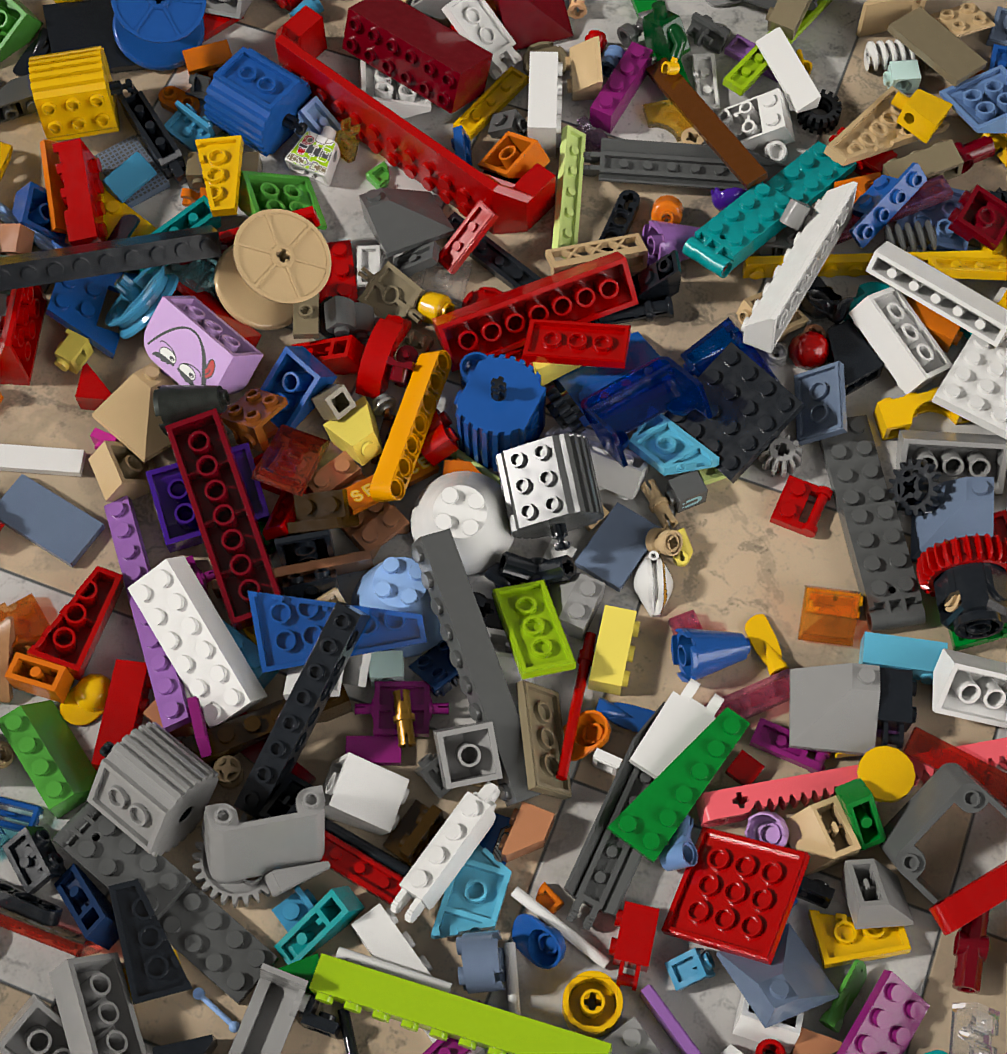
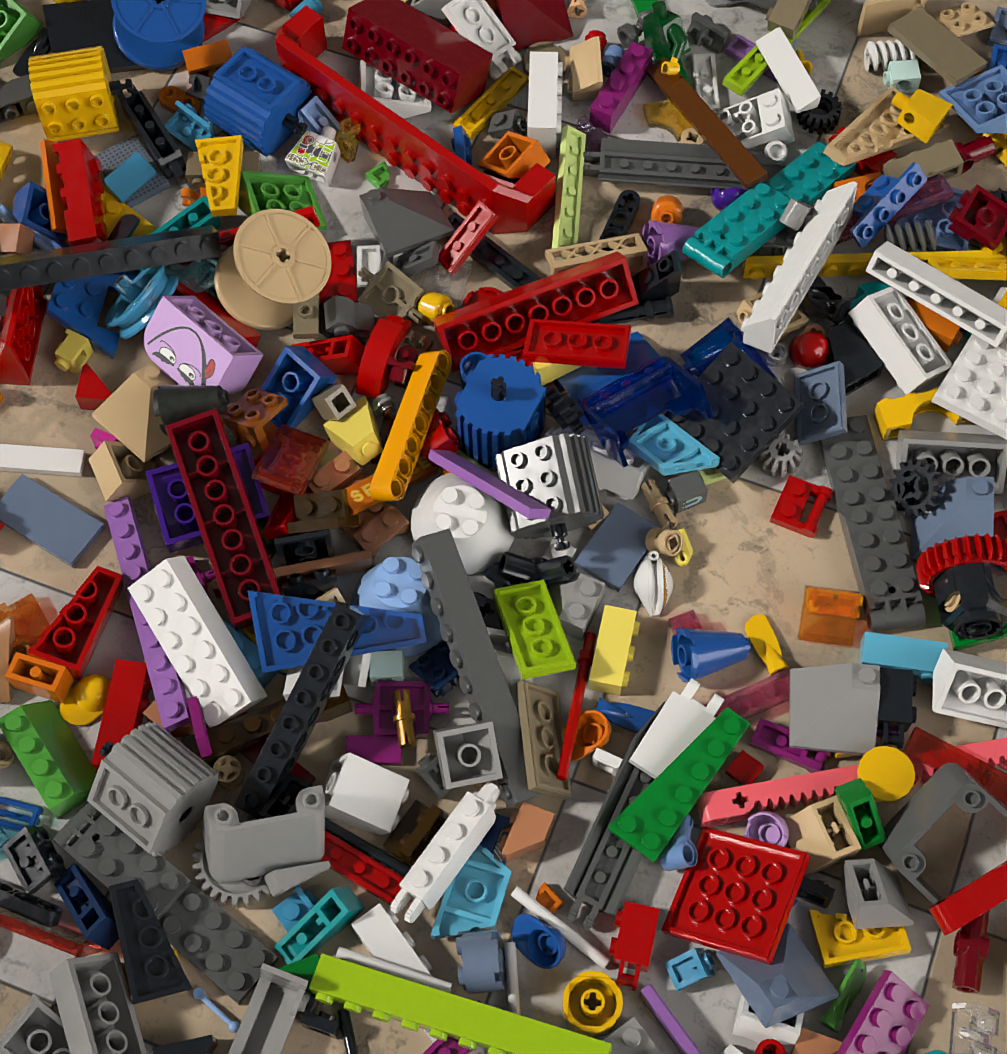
none -> medium lavender tile [428,449,551,519]

